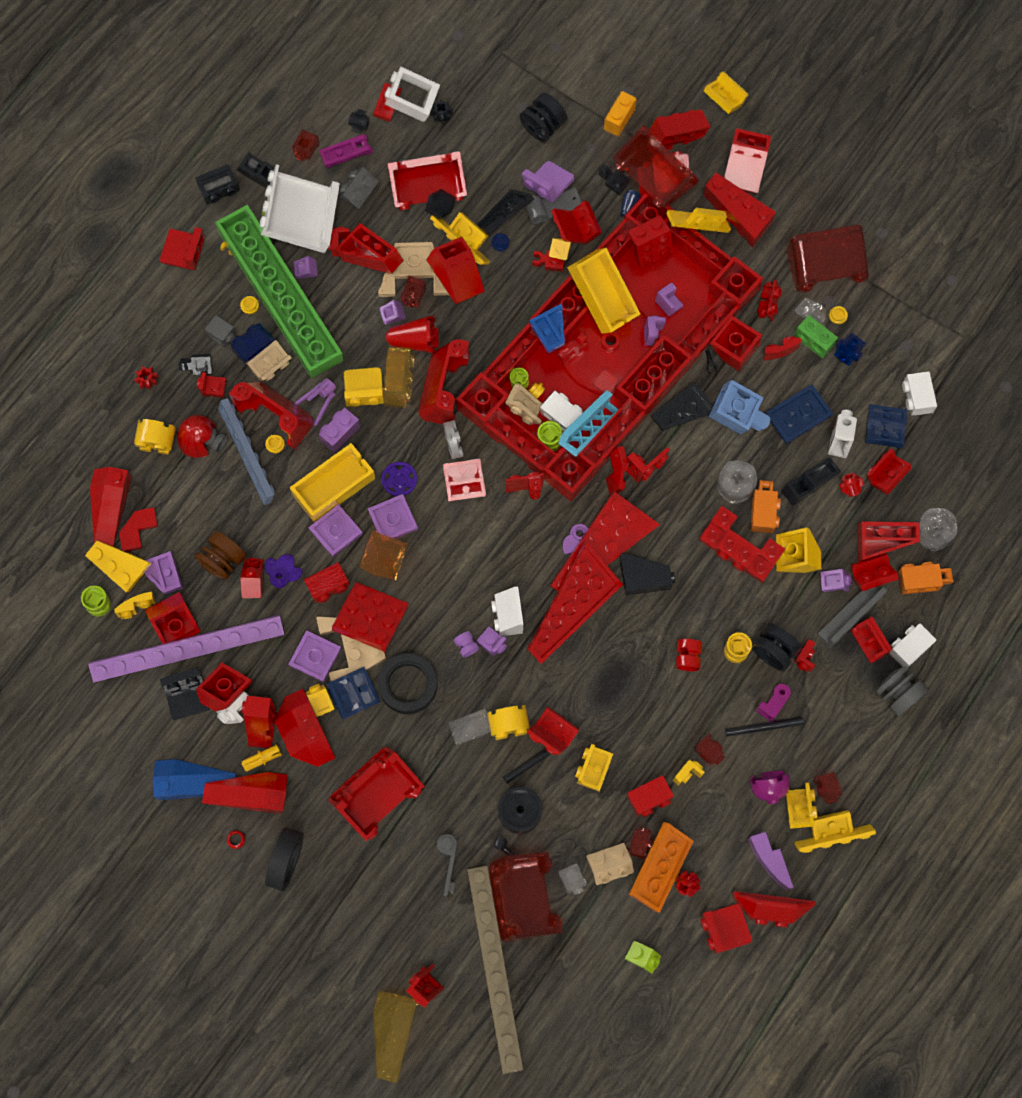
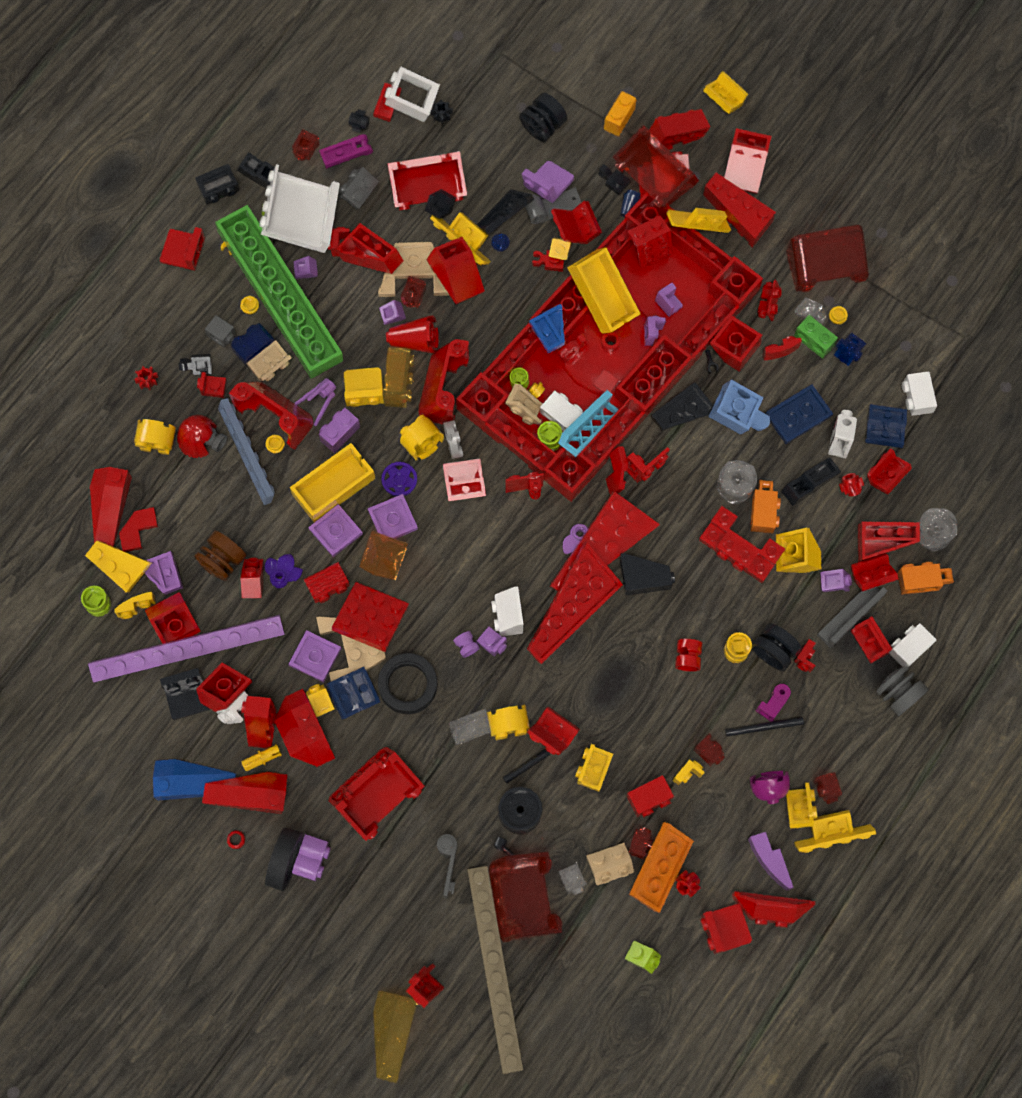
none -> medium lavender brick [292,834,331,882]
none -> yellow brick [400,415,444,460]

